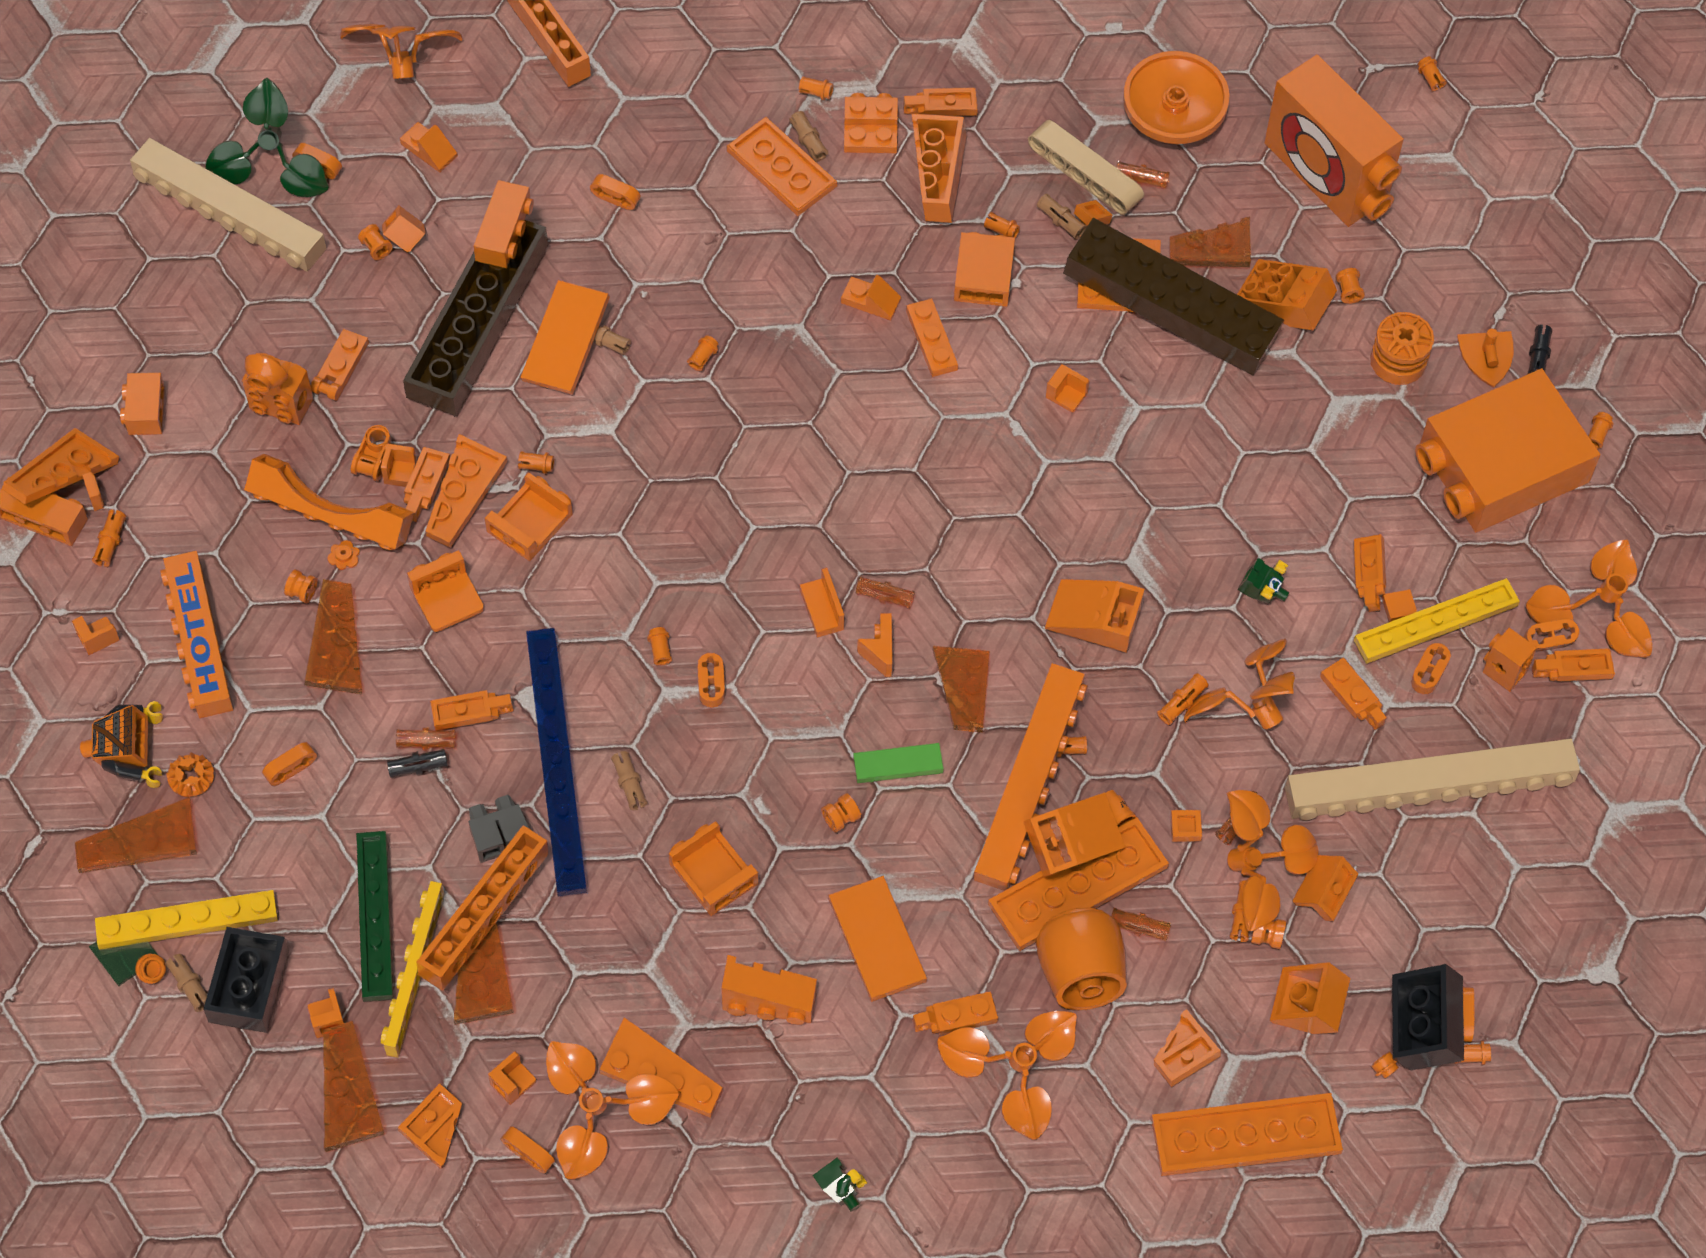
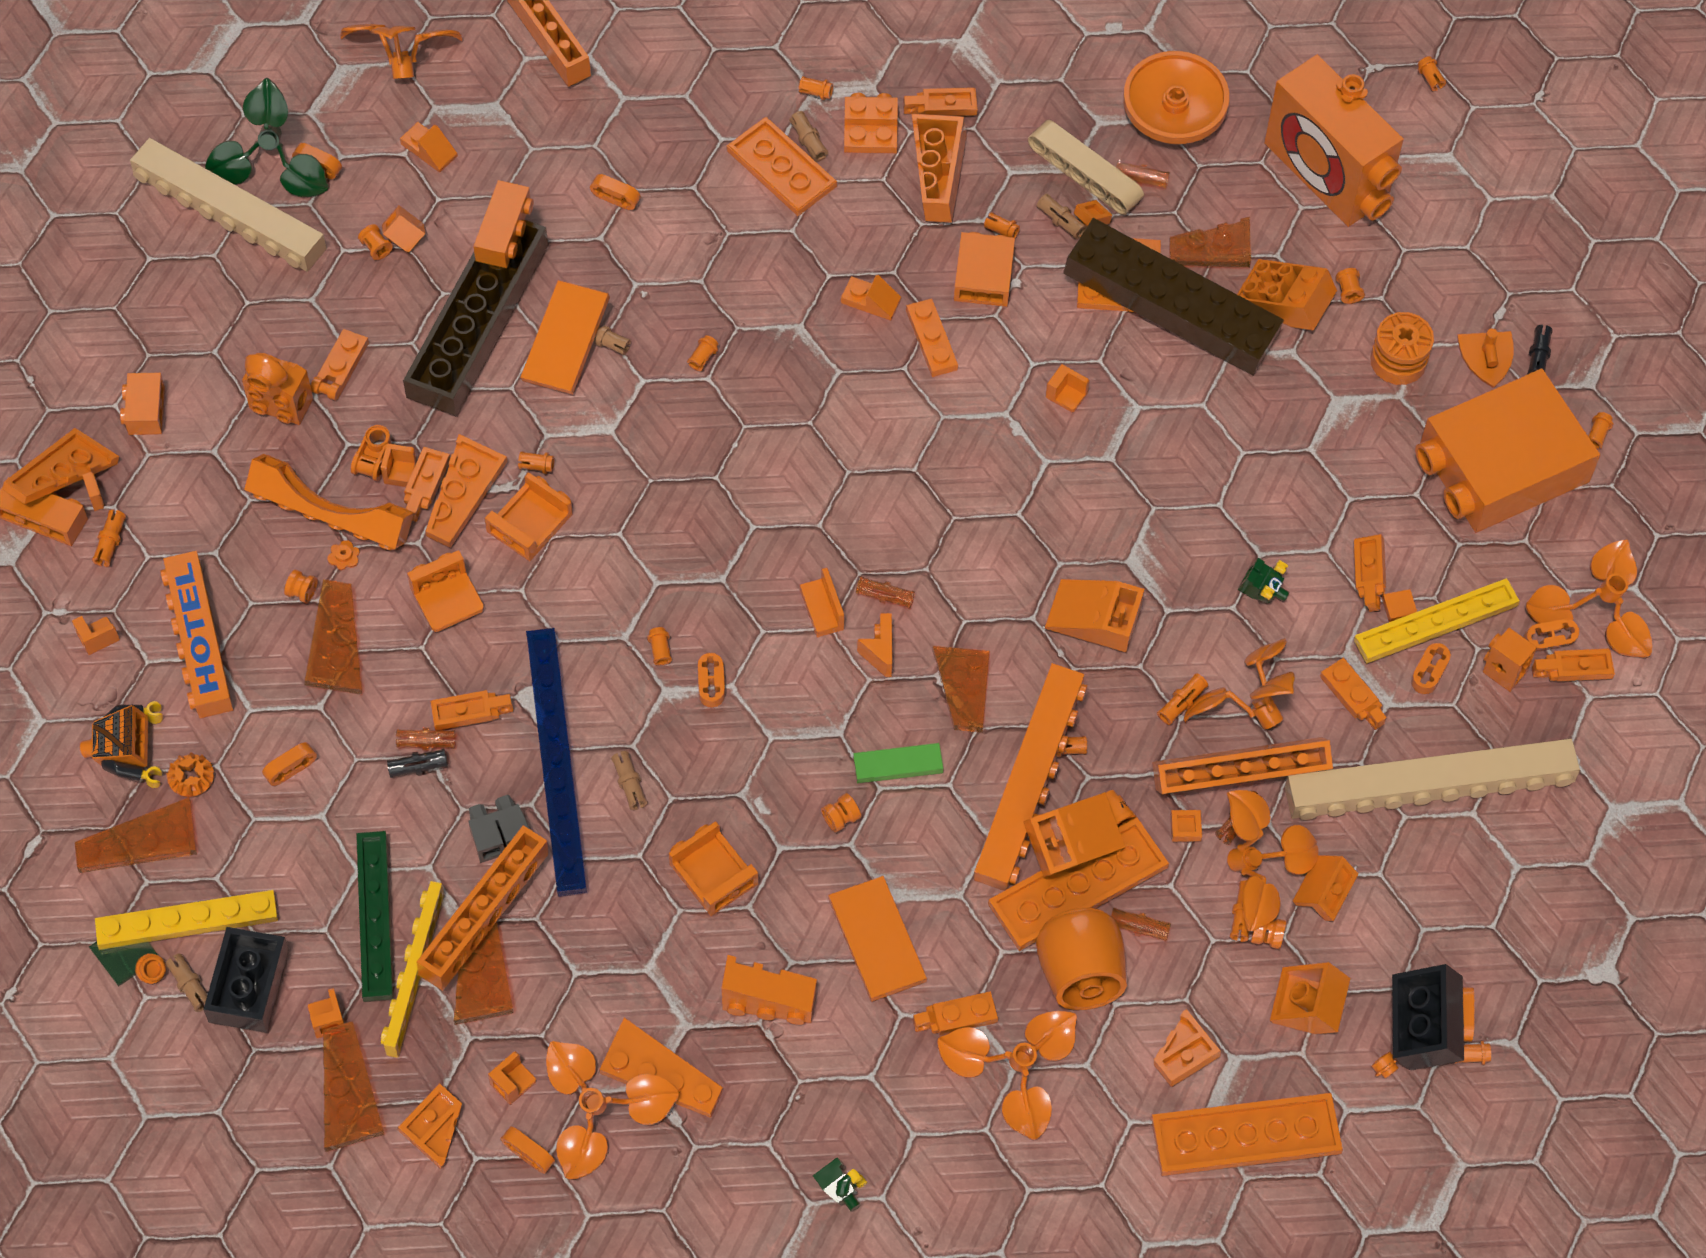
none -> orange brick [1152,737,1333,794]
none -> orange plate [1336,74,1368,102]

